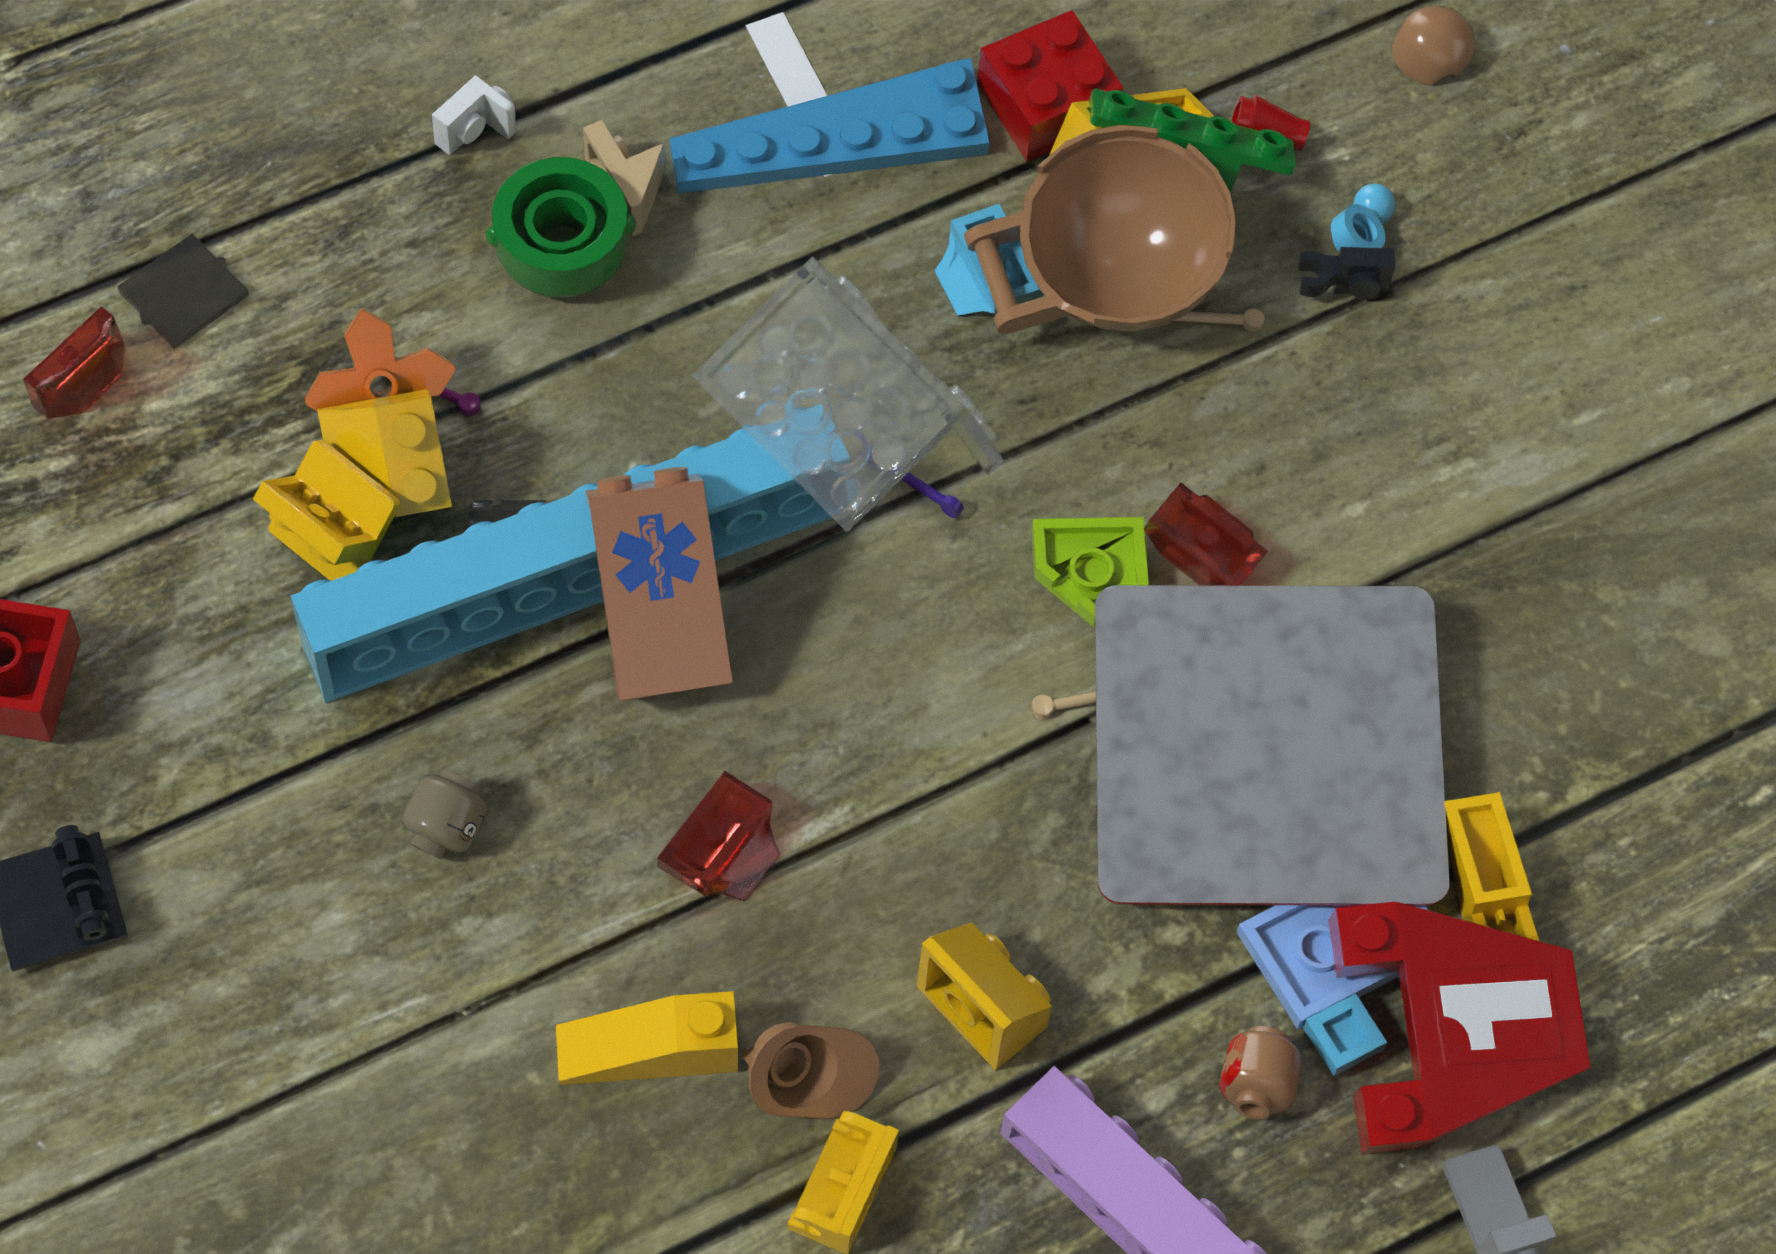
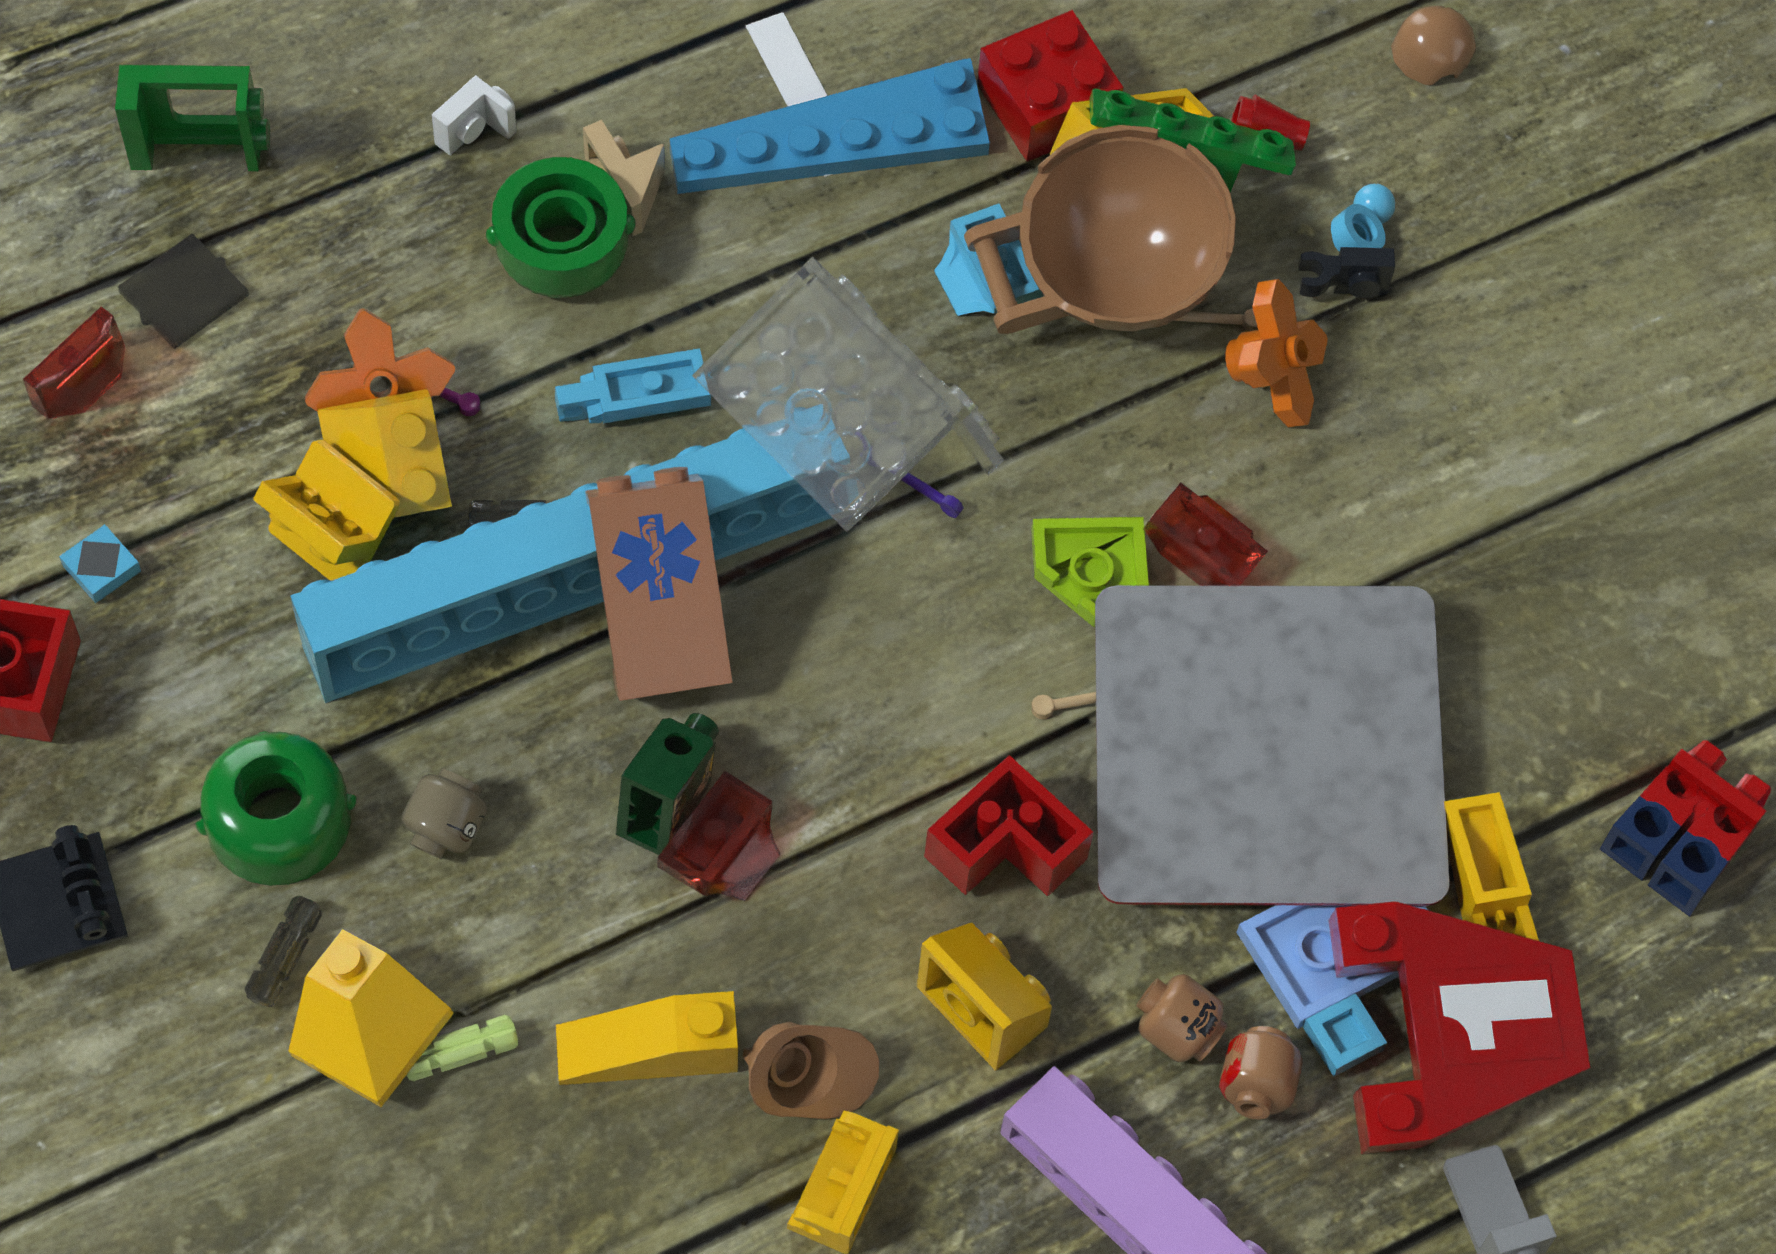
none -> medium azure tile [59,524,141,604]
none -> green window [115,65,270,172]
none -> green piece [195,731,357,886]
none -> clear smoke axle [245,896,322,1008]
none -> yellow slope [288,929,454,1107]
none -> yellowish green axle [406,1015,518,1081]
none -> medium azure hinge [555,348,711,424]
none -> dark green torso [616,713,719,859]
none -> red brick [924,755,1093,897]
none -> medium nougat head [1136,974,1227,1062]
none -> orange plant [1225,279,1328,428]
none -> hips [1600,740,1771,917]

